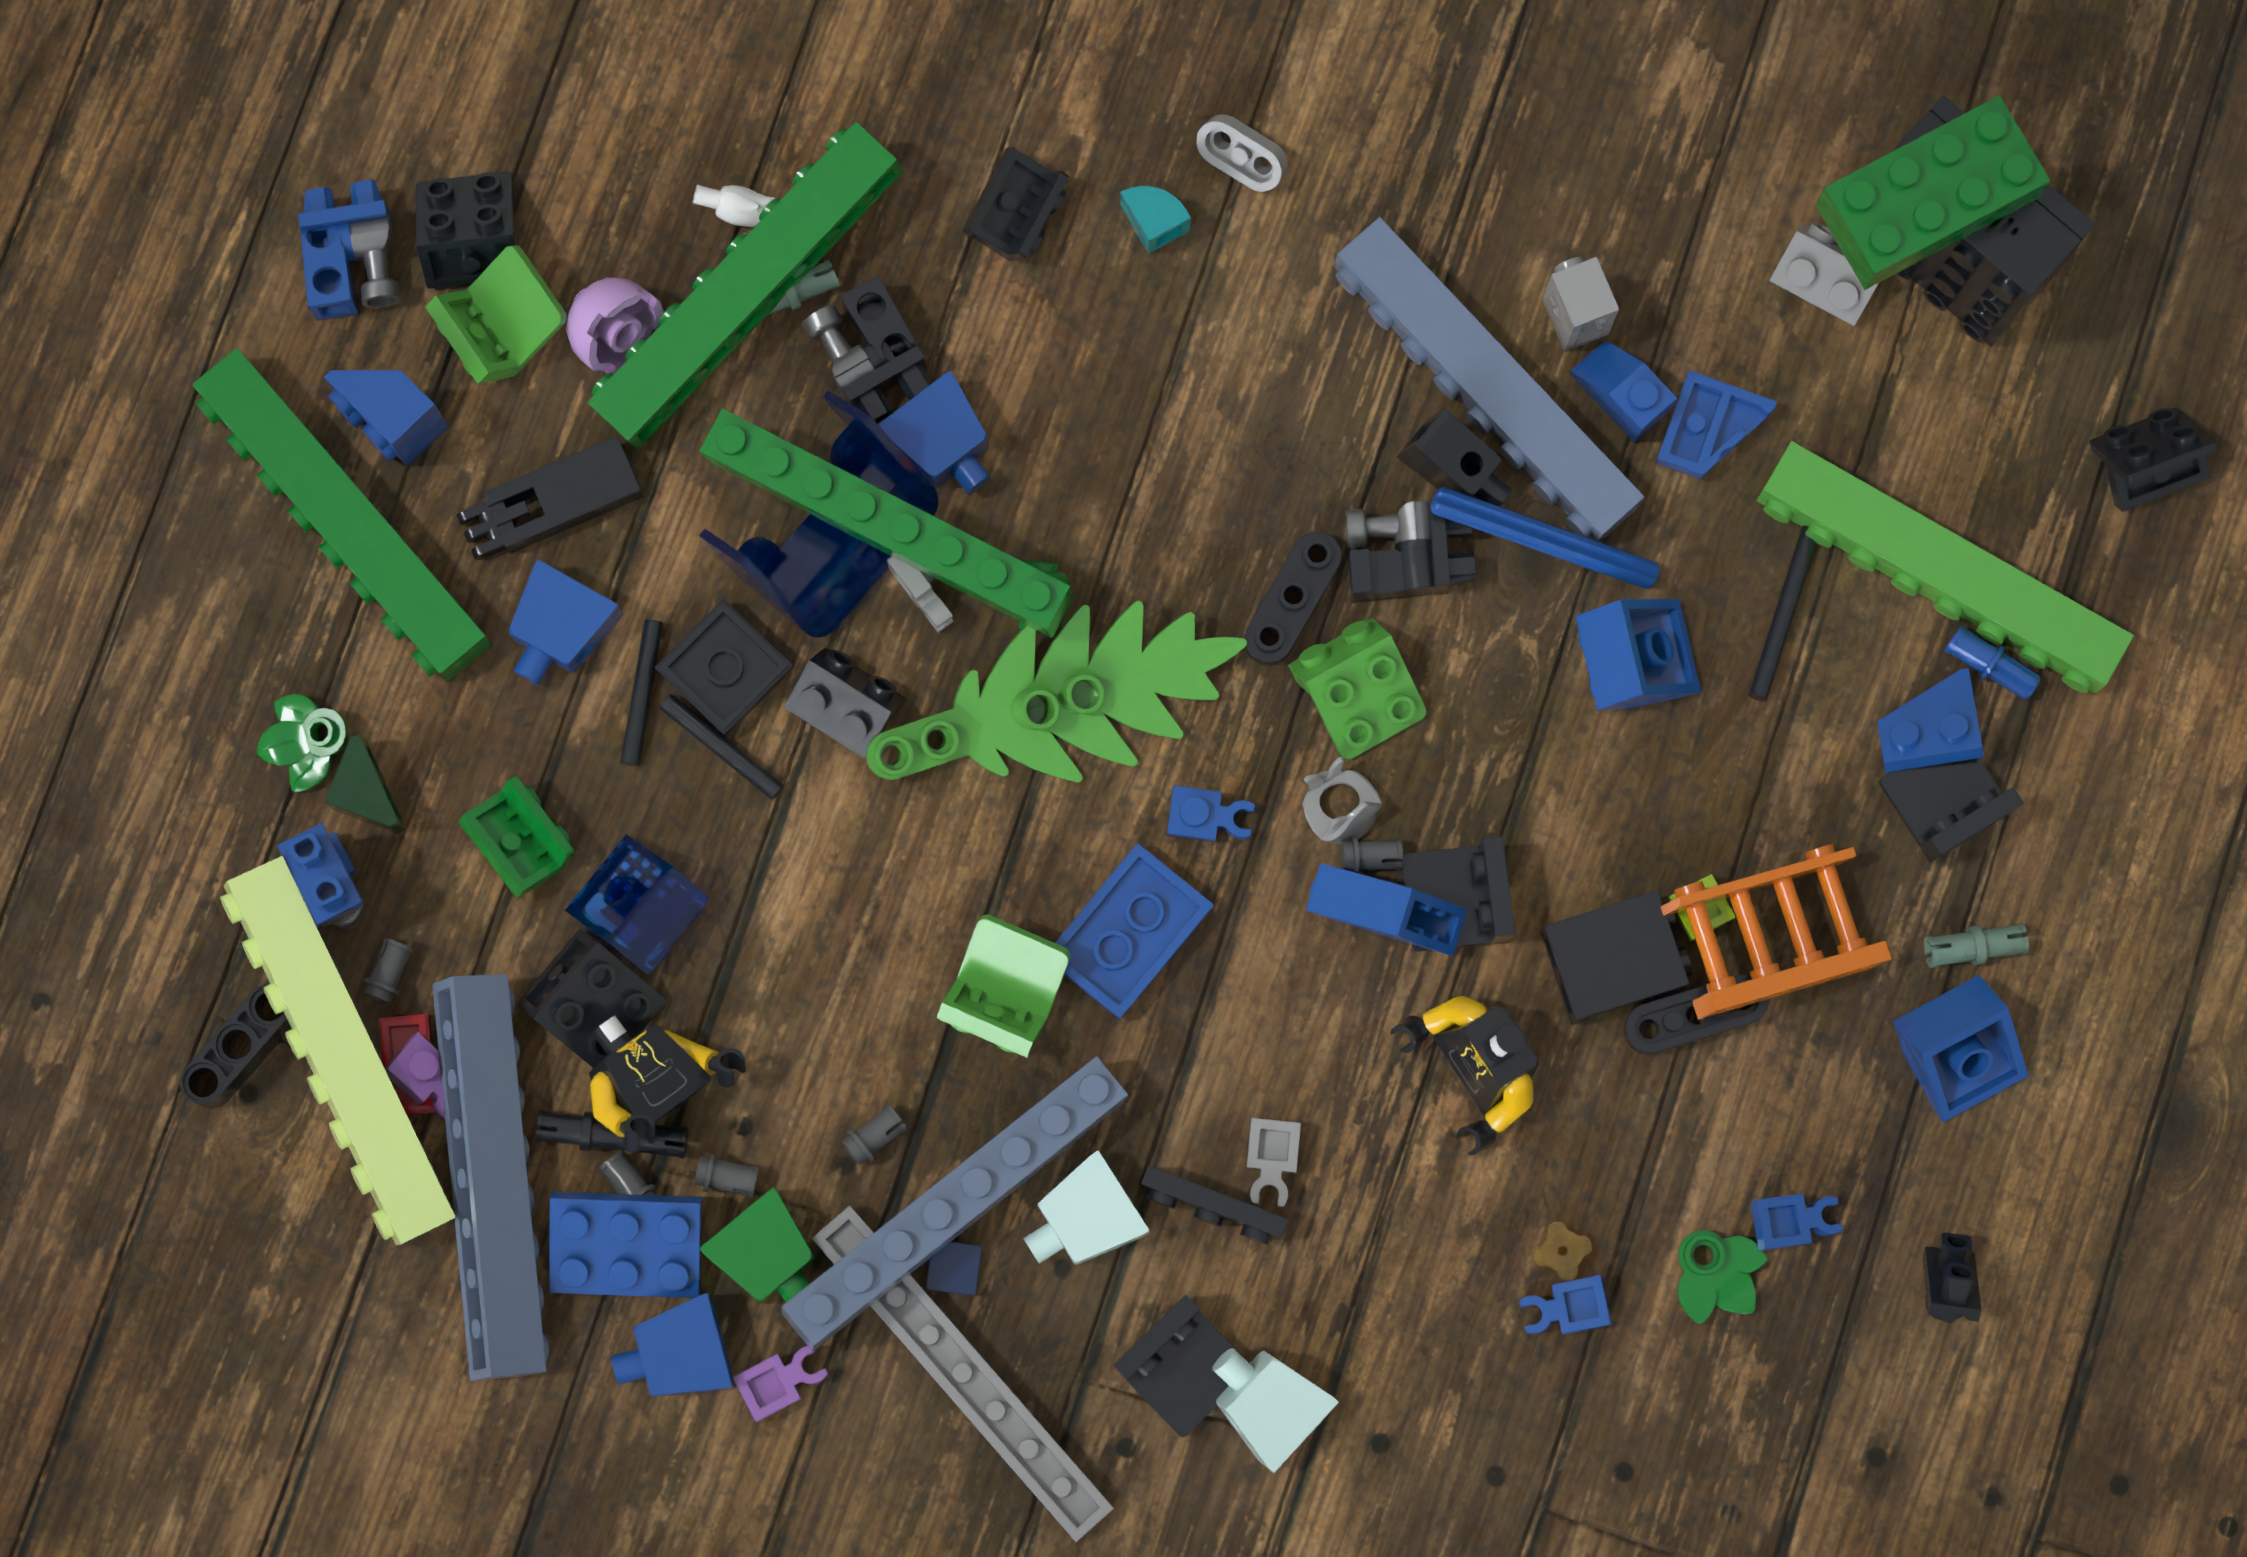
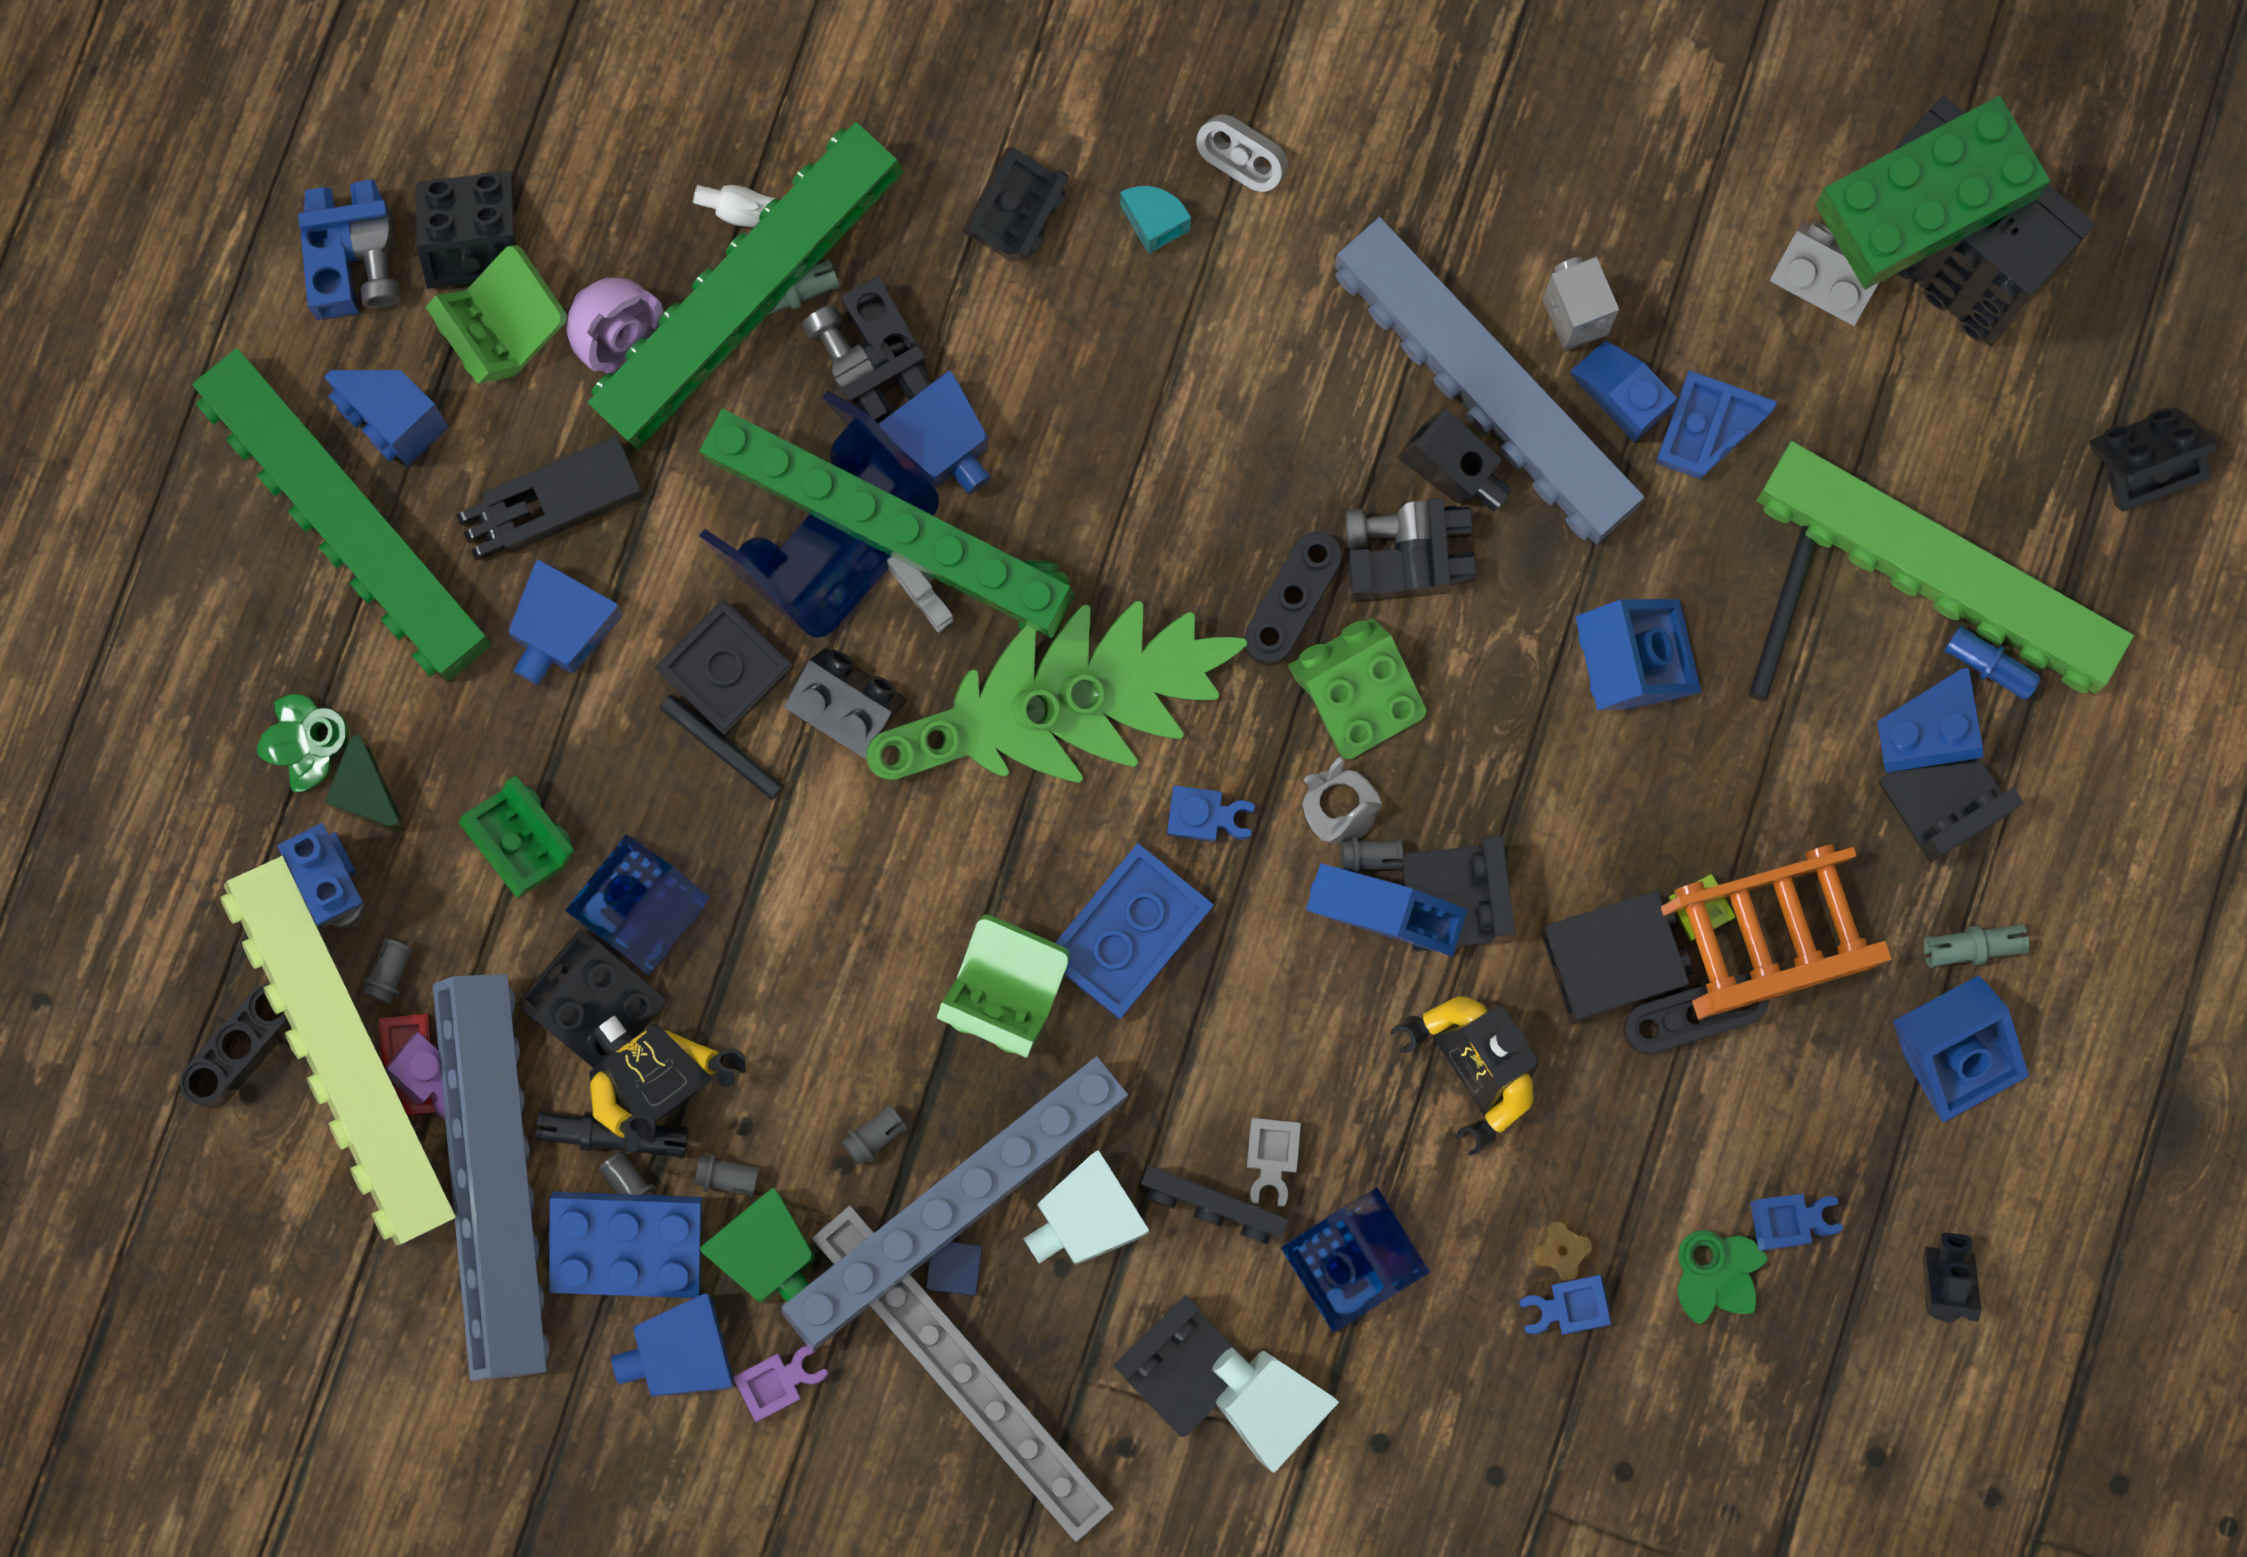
black bar [620,619,663,766] -> none
blue axle [1430,487,1659,589] -> none
none -> clear blue slope [1281,1187,1431,1333]

